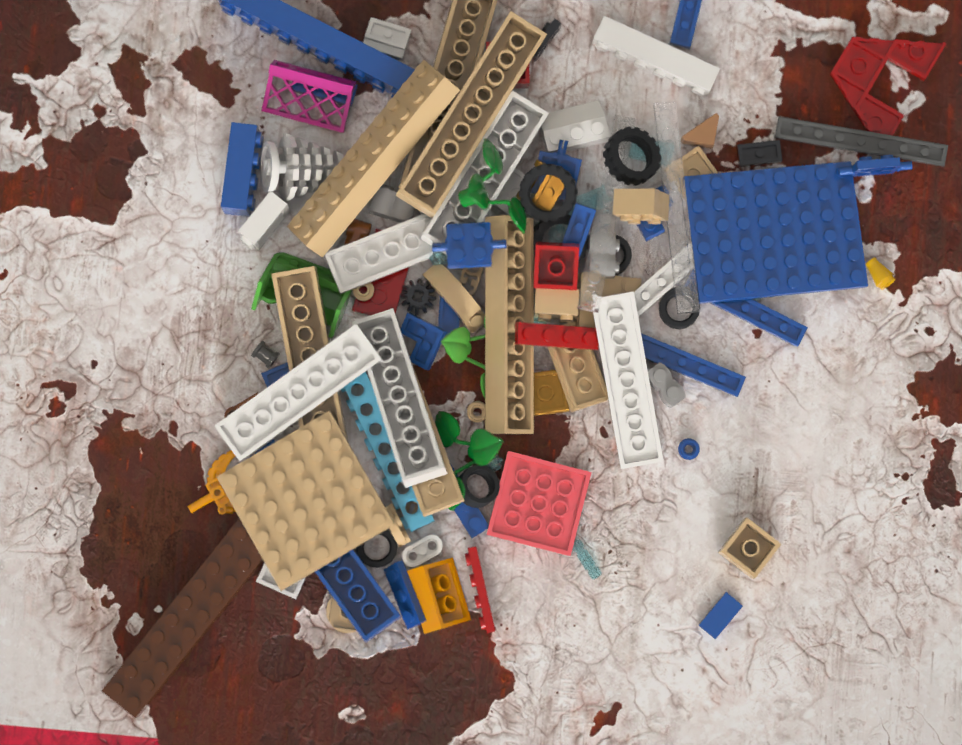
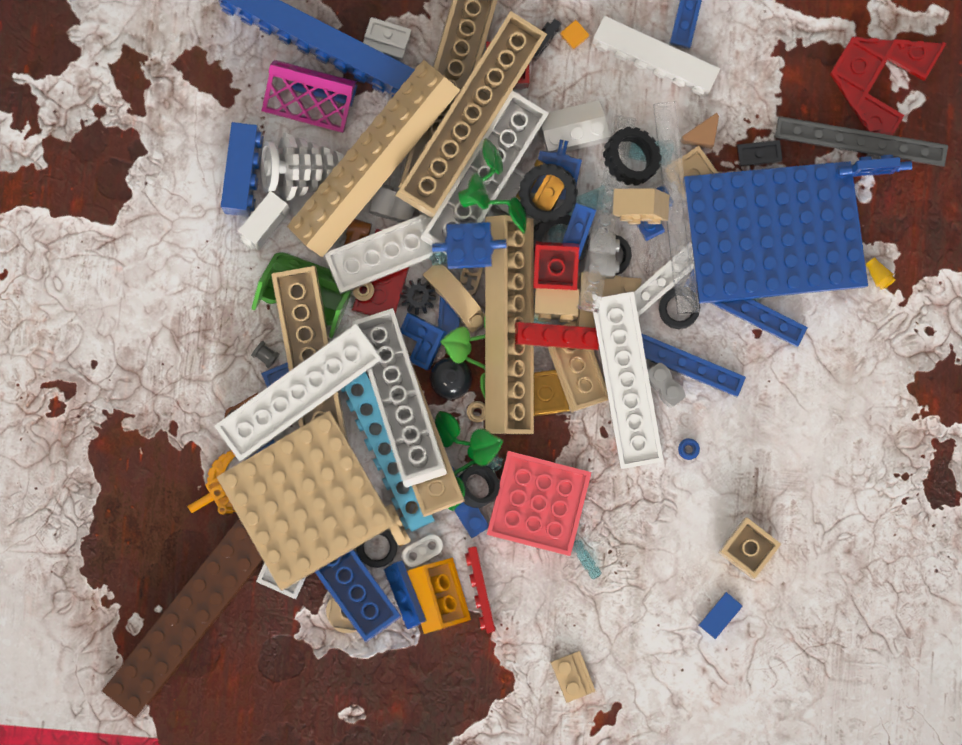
none -> black cylinder [430,357,473,400]
none -> tan plate [550,651,596,703]
none -> light orange tile [560,20,590,50]

